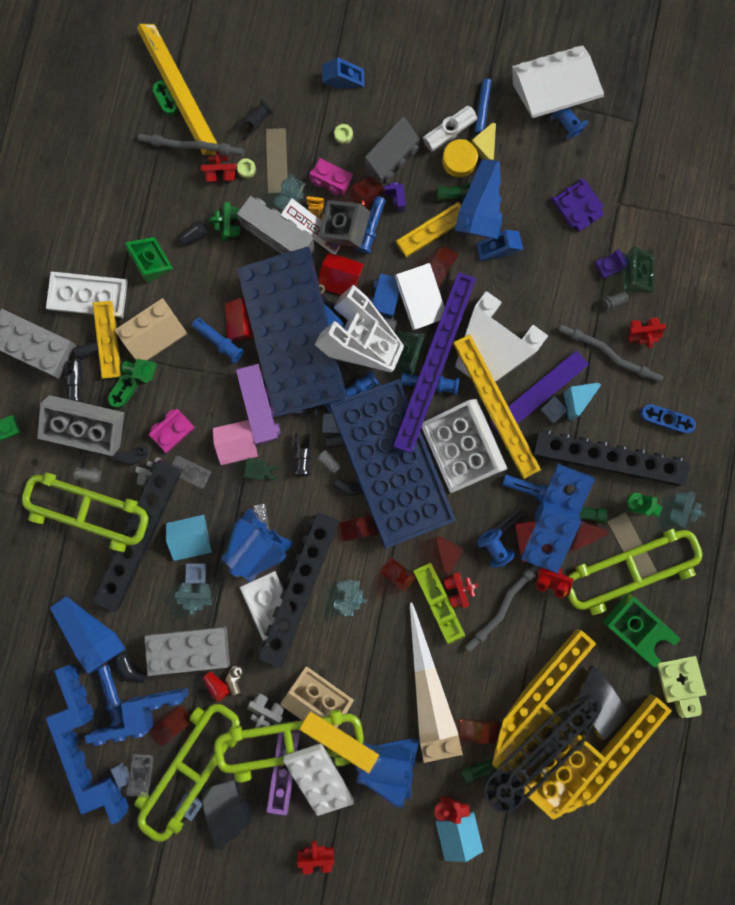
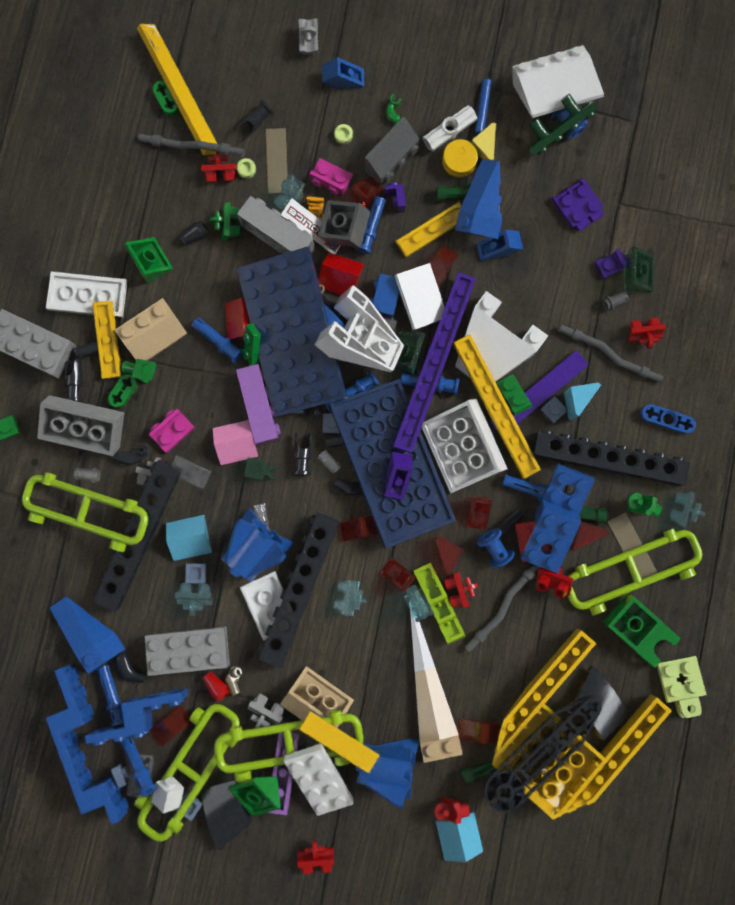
none -> blue pin [120,736,157,797]
none -> white brick [152,776,184,813]
none -> green slope [228,777,281,816]
none -> green plate [242,324,261,366]
none -> light grey hips [299,19,318,55]
none -> dark purple slope [384,452,413,500]
none -> green arm [386,94,401,125]
none -> clear light blue hips [404,585,434,622]
none -> clear red slope [467,496,492,529]
none -> green plate [496,374,532,416]
none -> dark green plate [528,93,597,156]

